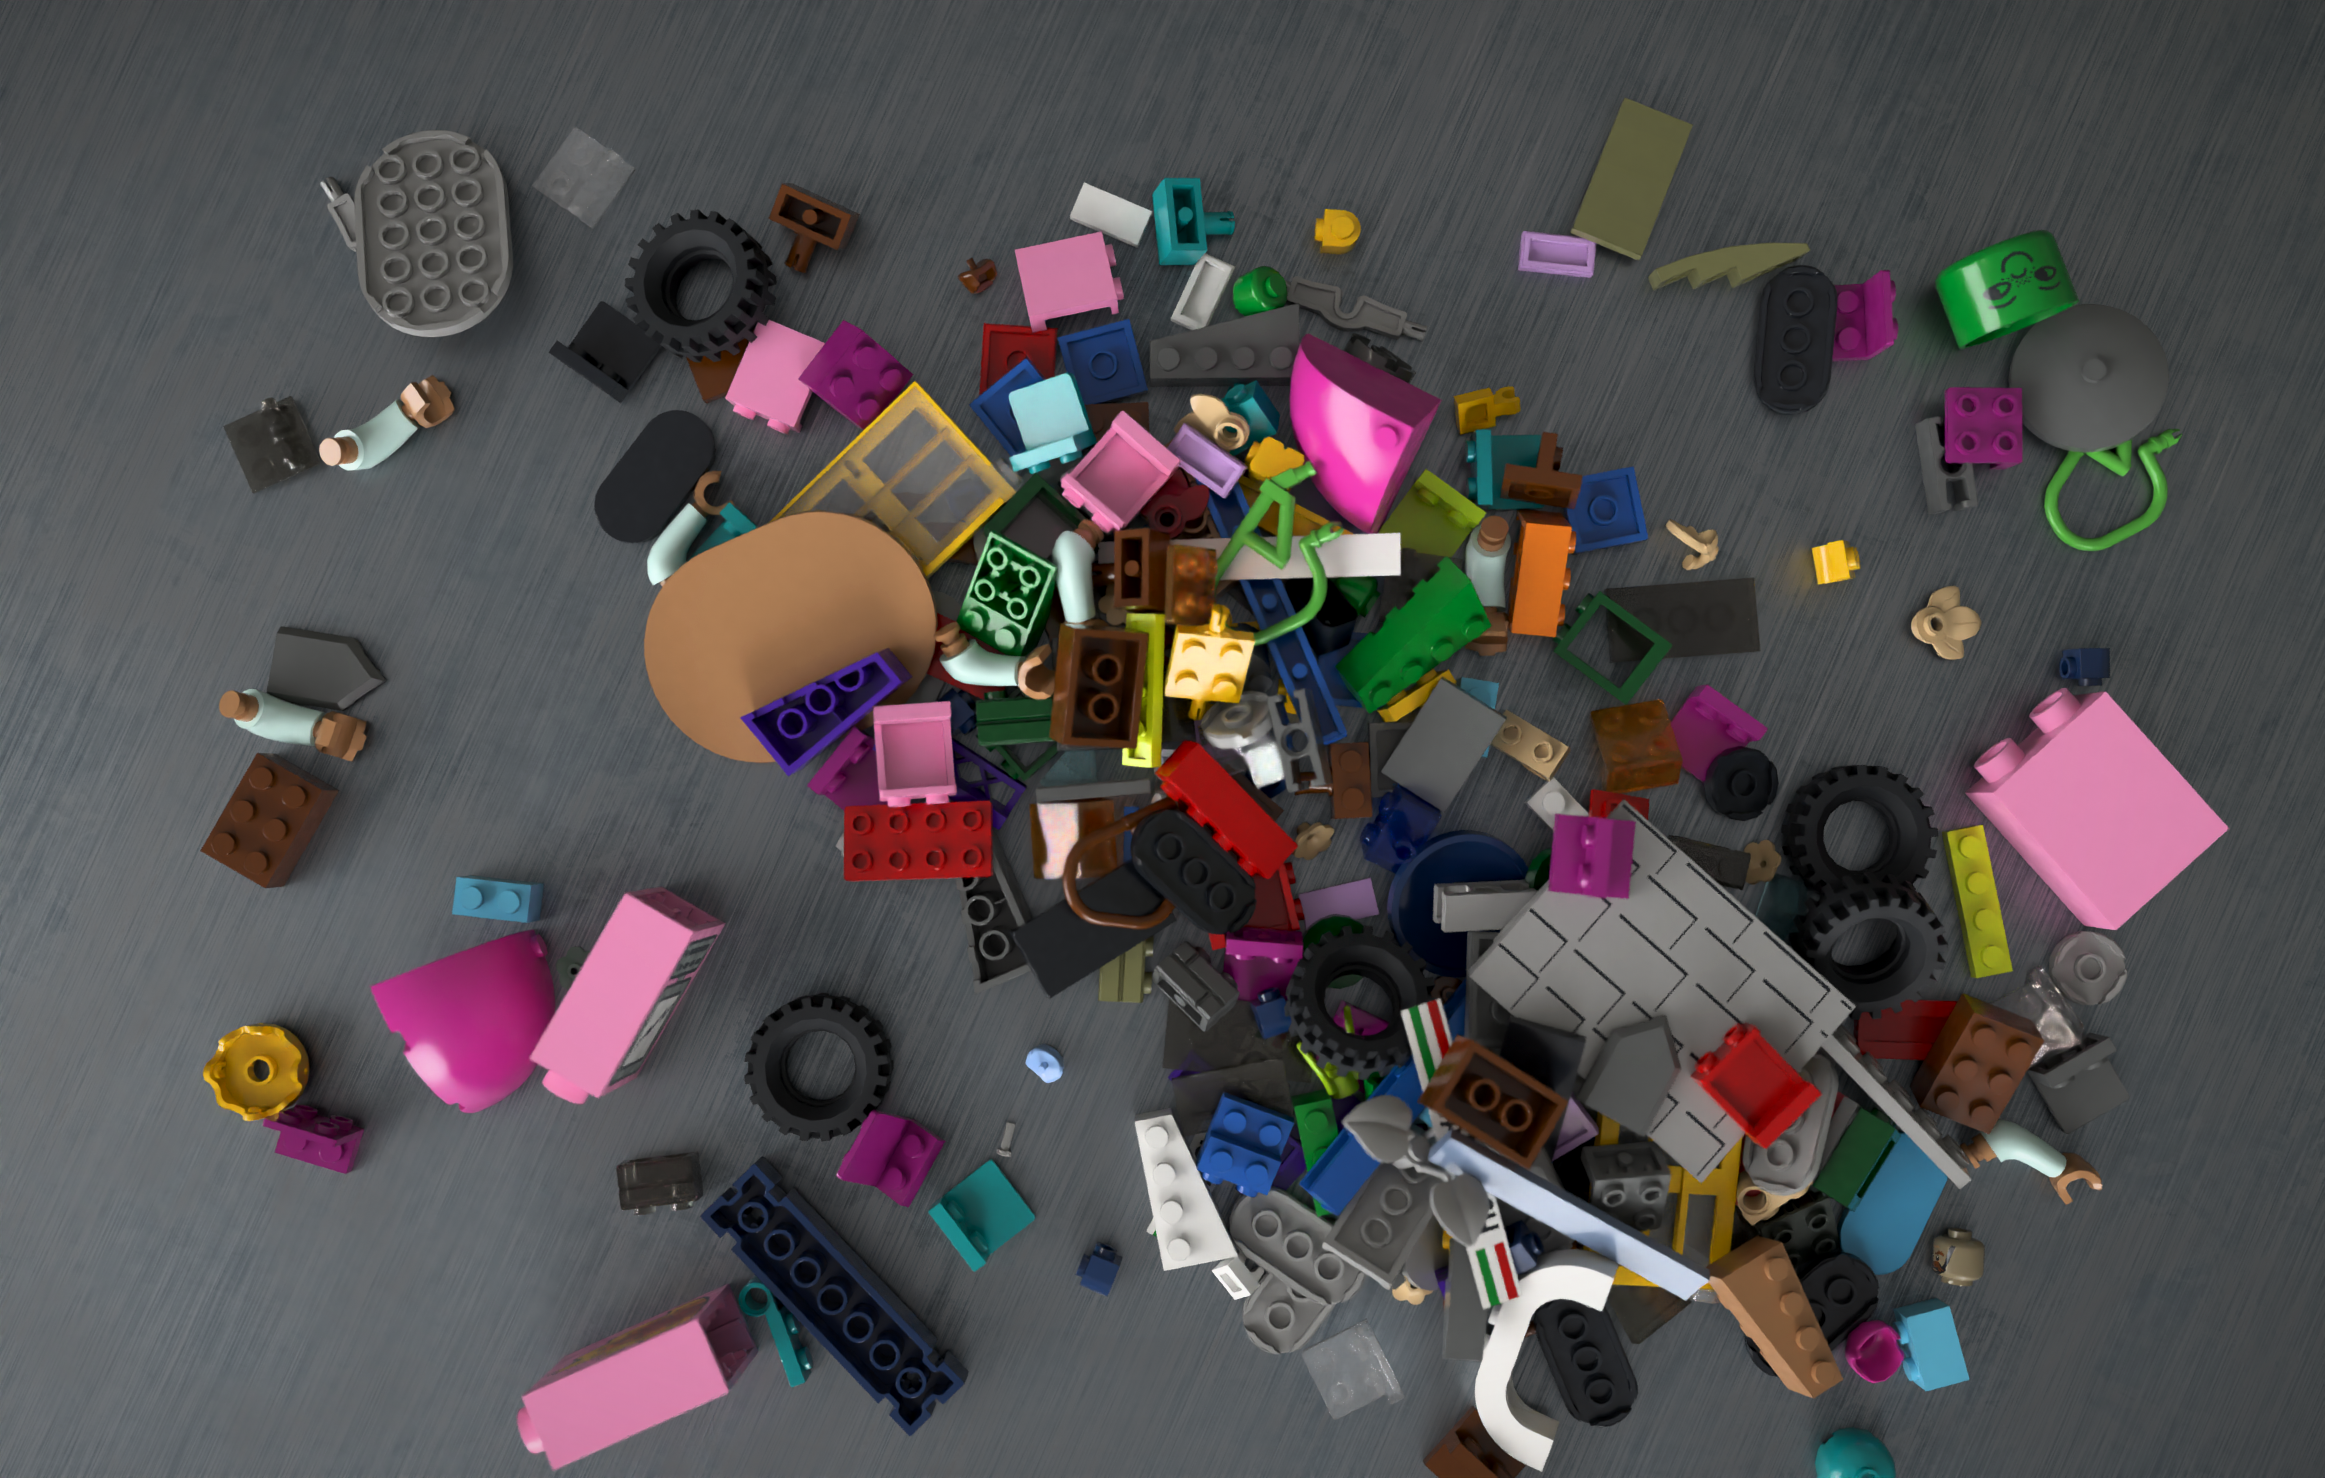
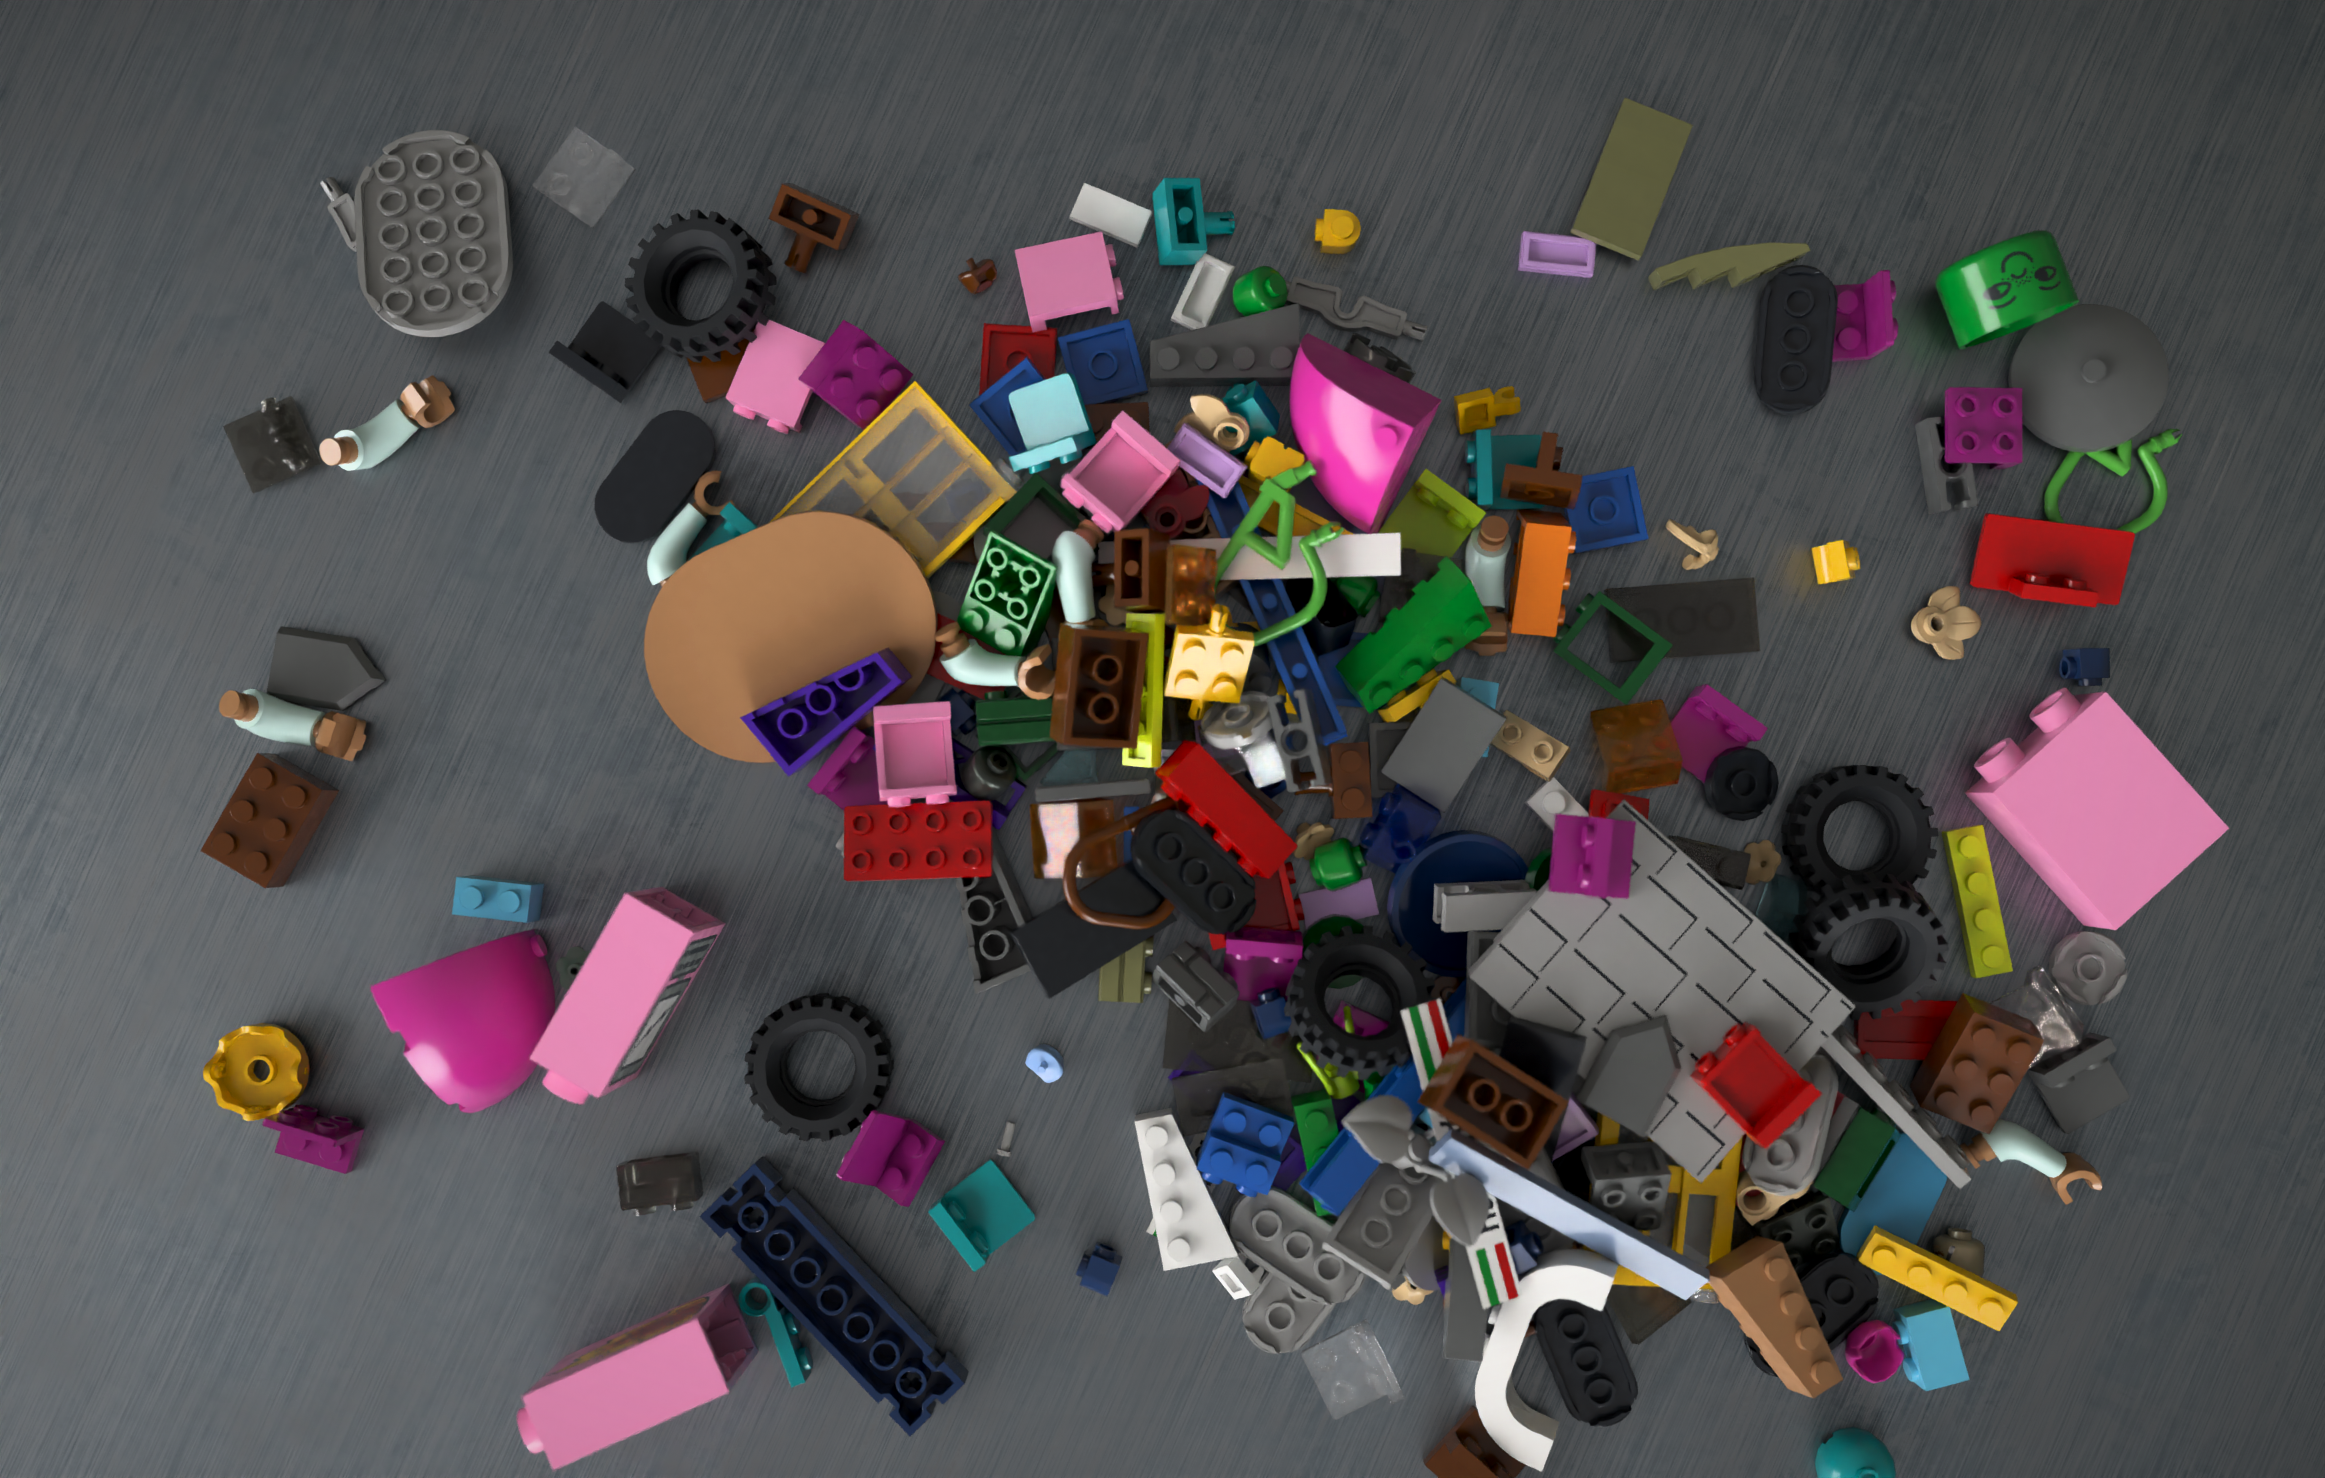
none -> pearl dark grey head [961,745,1017,801]
none -> green head [1309,837,1368,892]
none -> yellow plate [1857,1225,2018,1331]
none -> red bracket [1970,513,2135,608]

